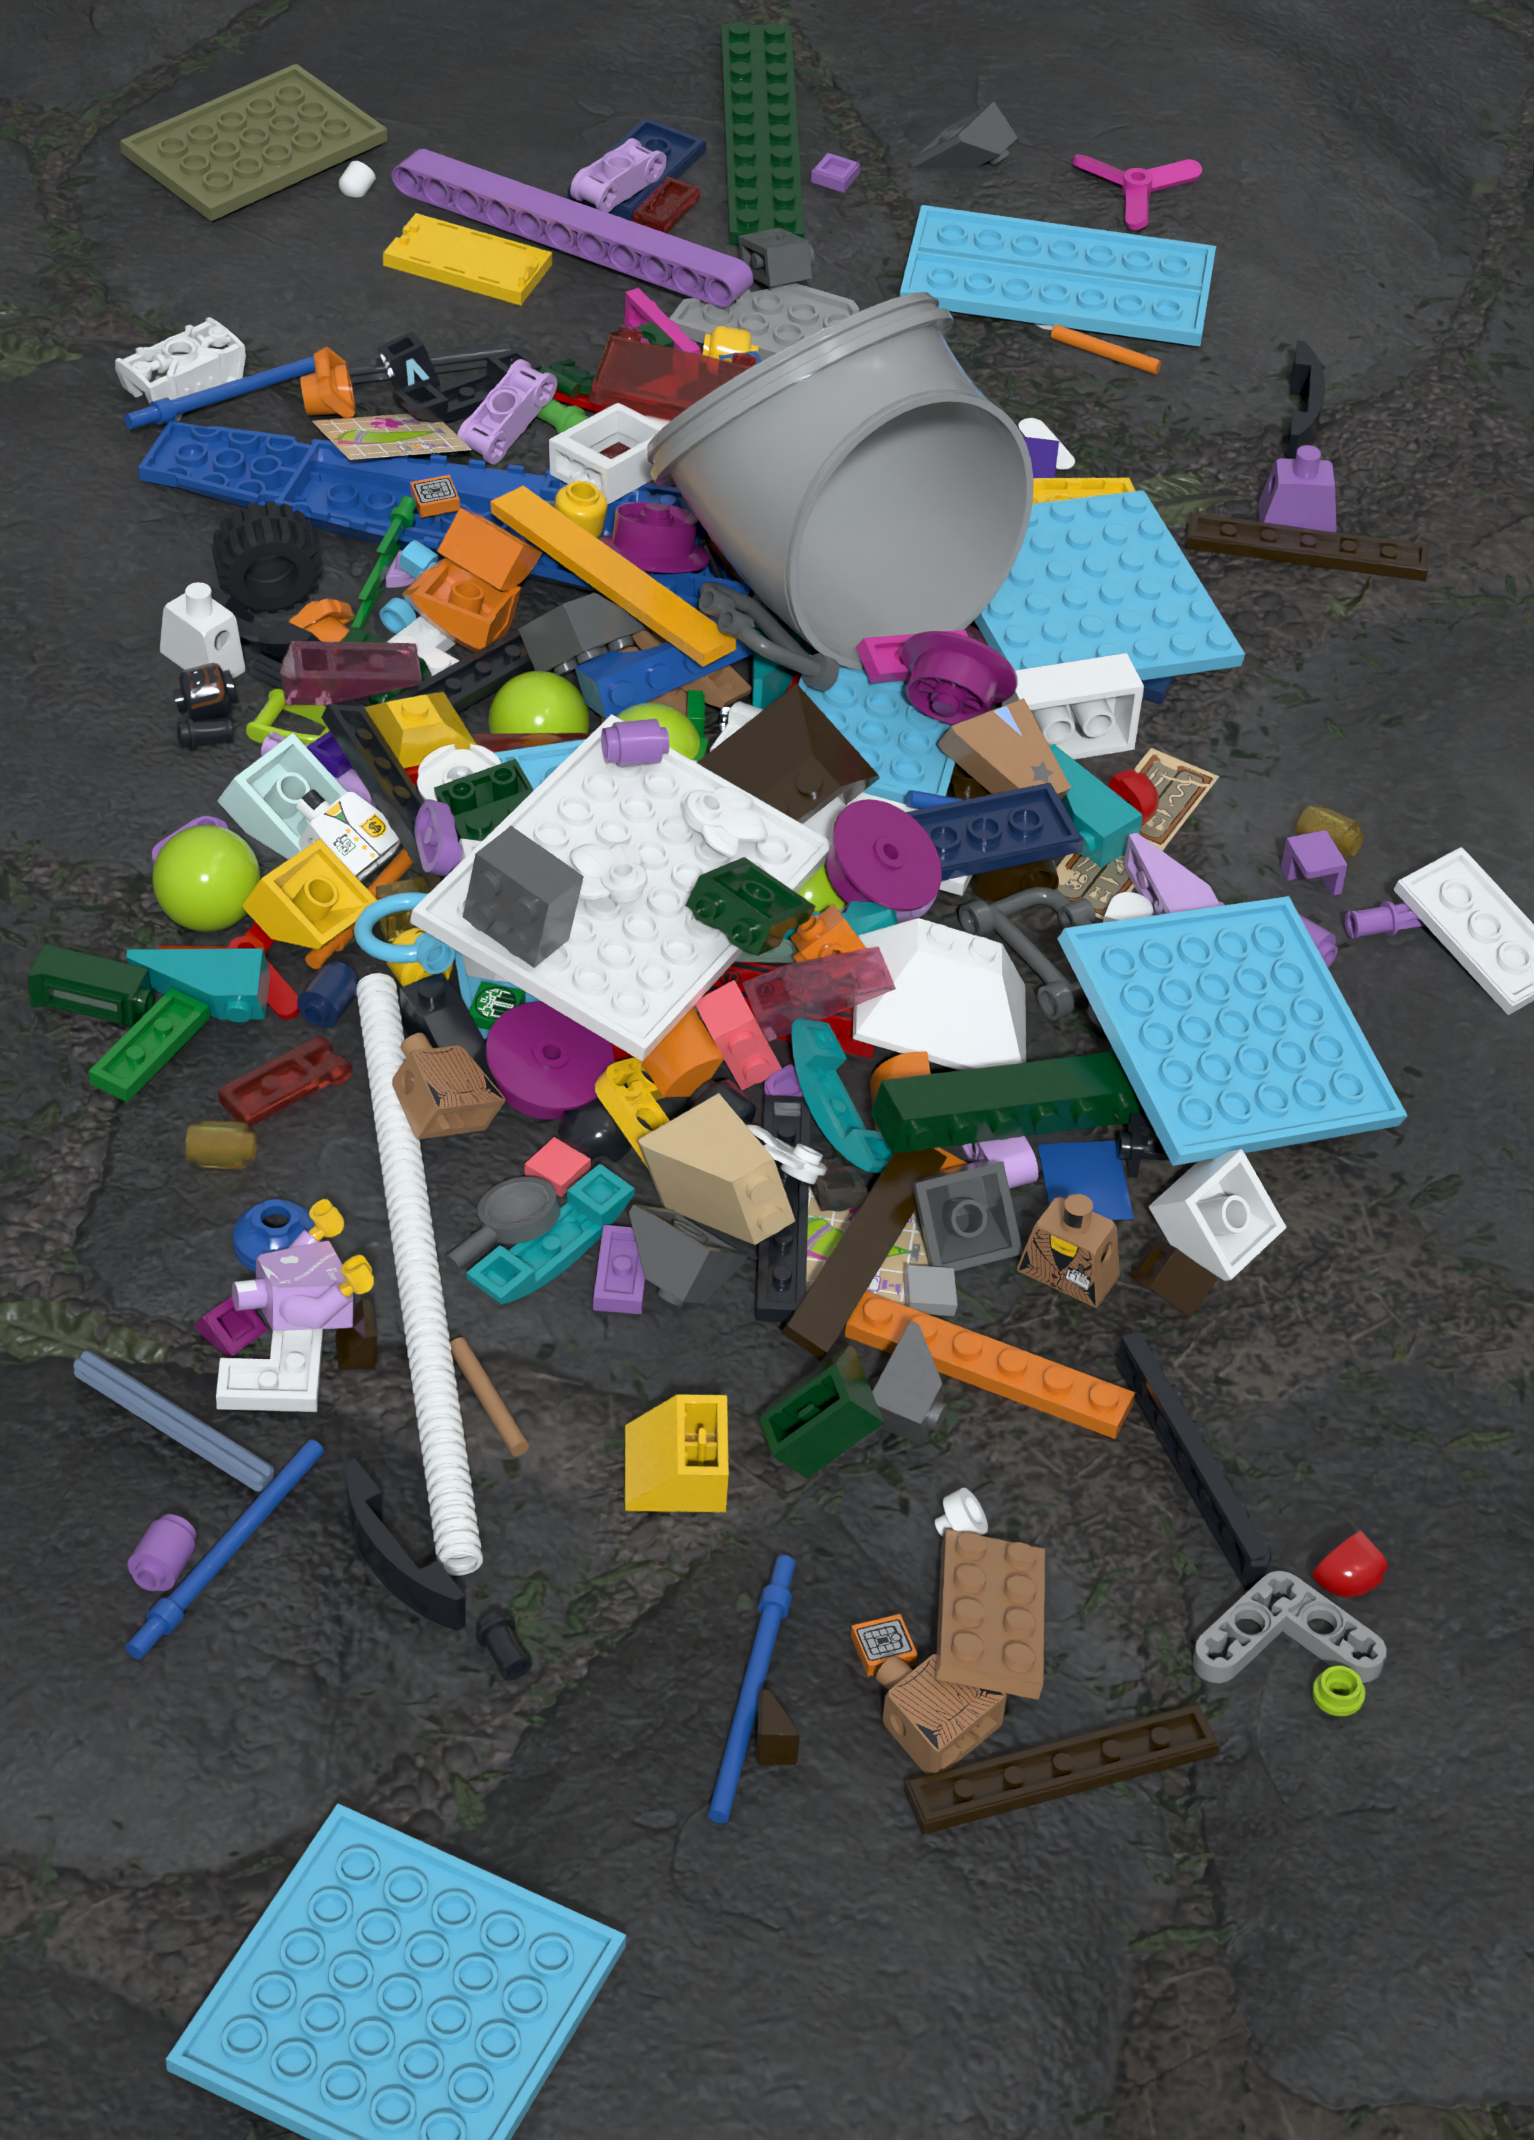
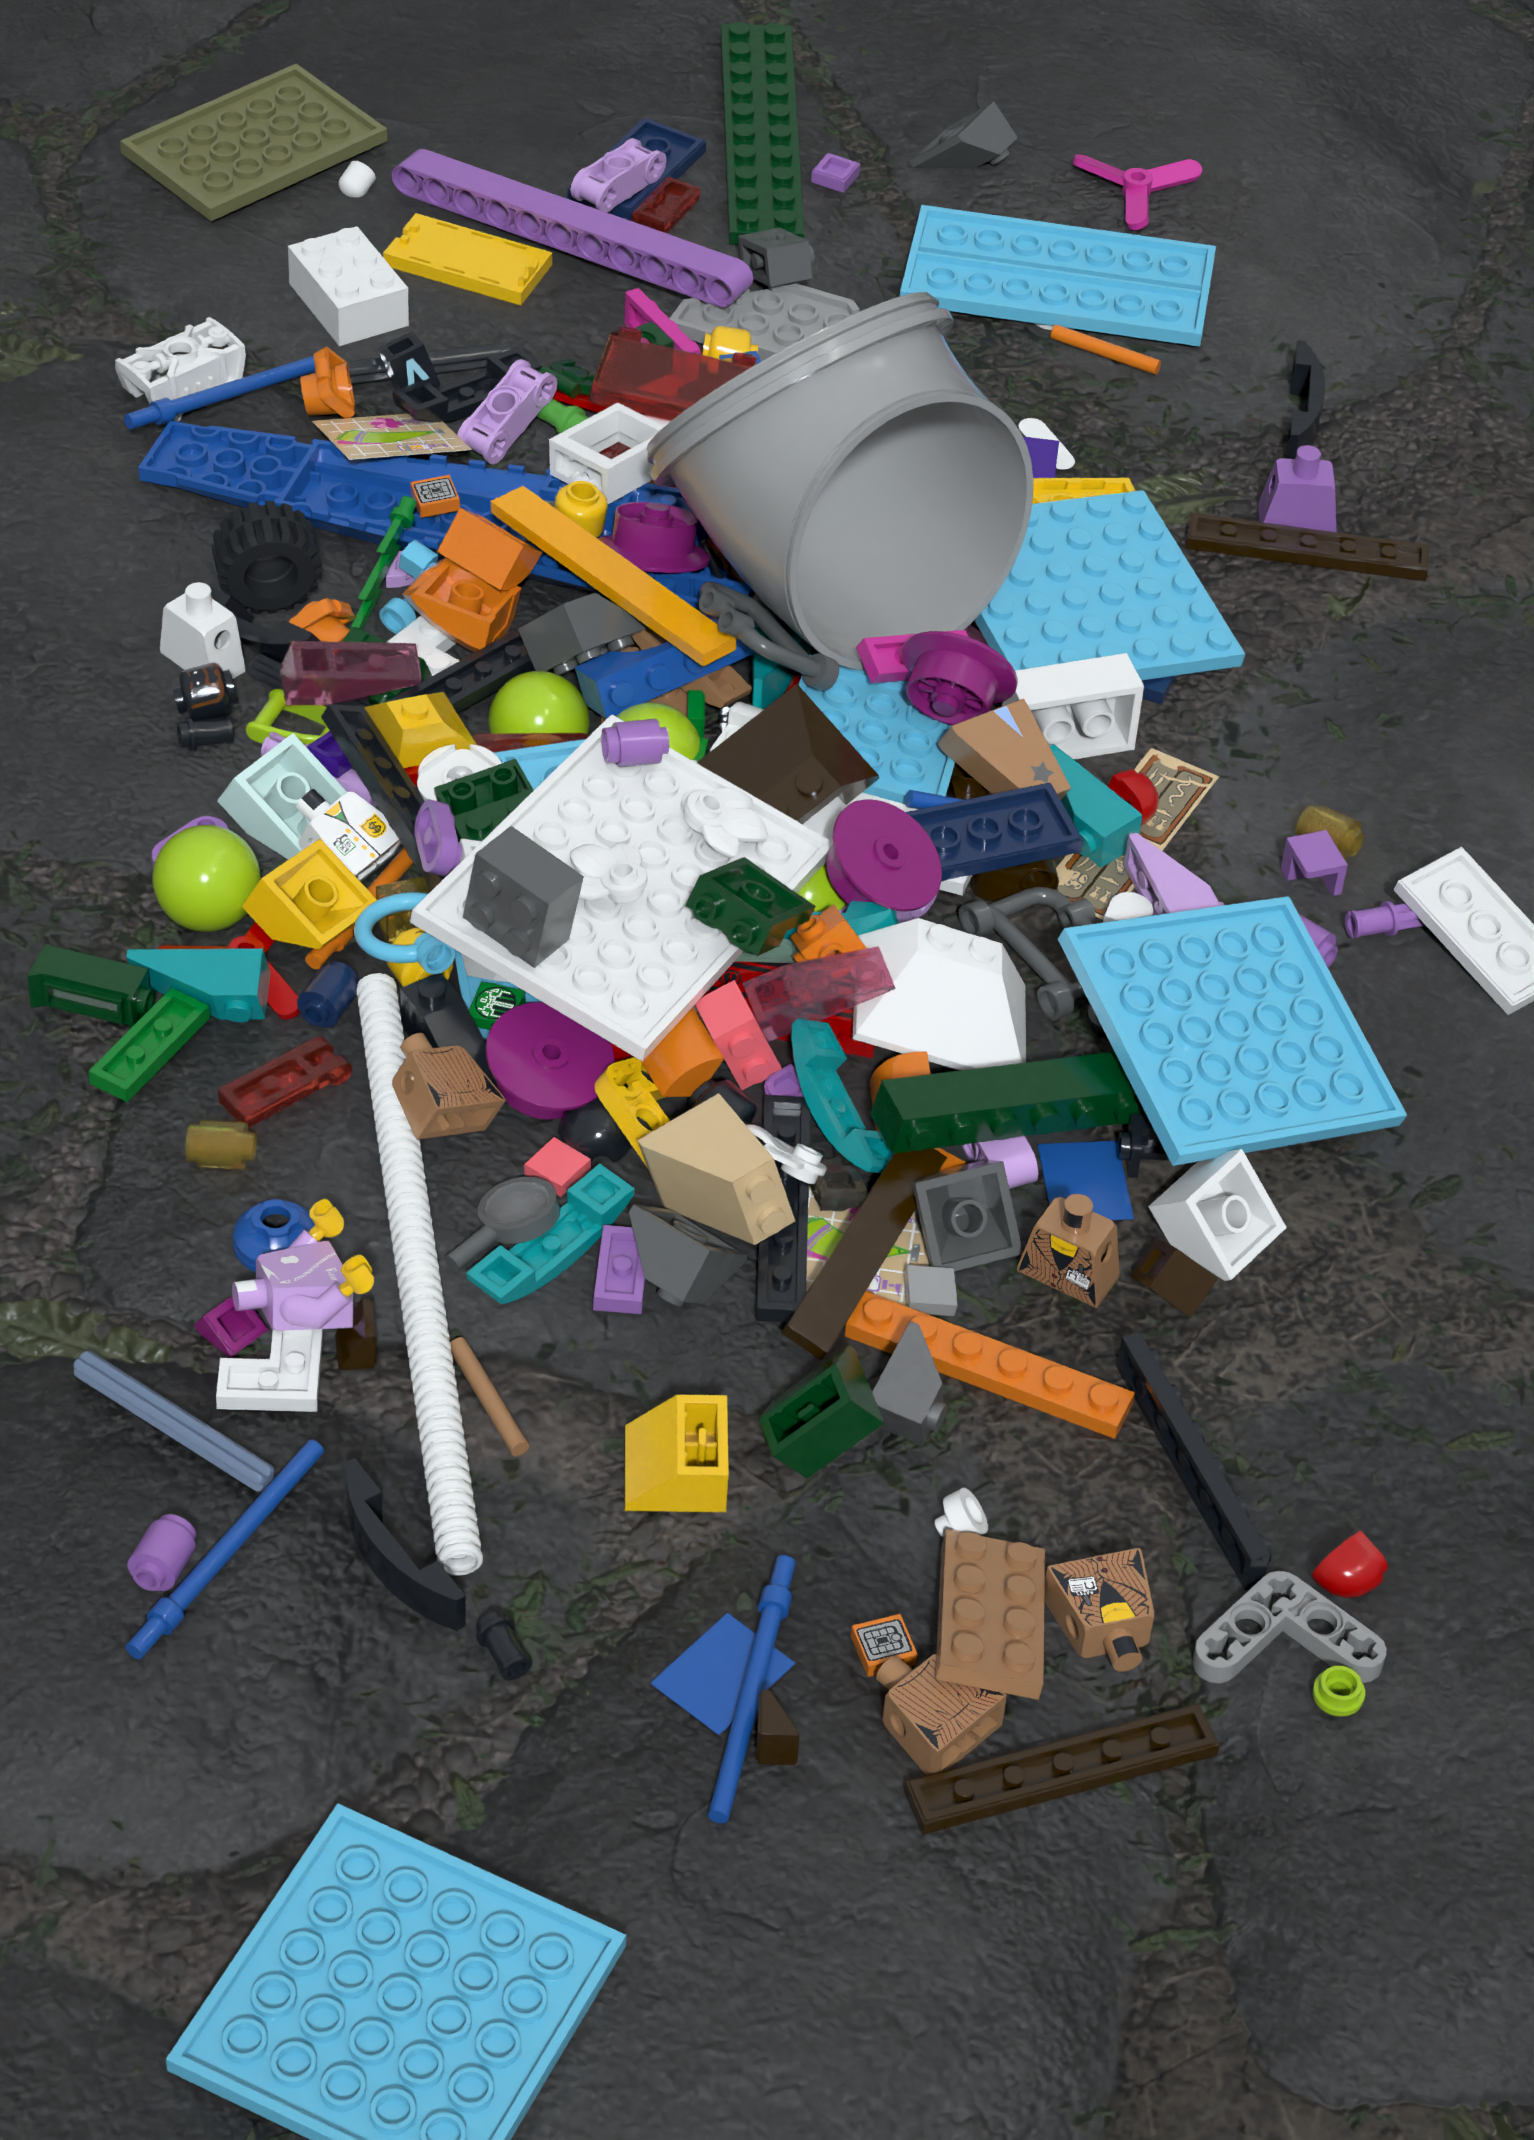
none -> white brick [288,226,409,346]
none -> blue sticker [650,1613,796,1735]
none -> medium nougat torso [1045,1548,1154,1672]

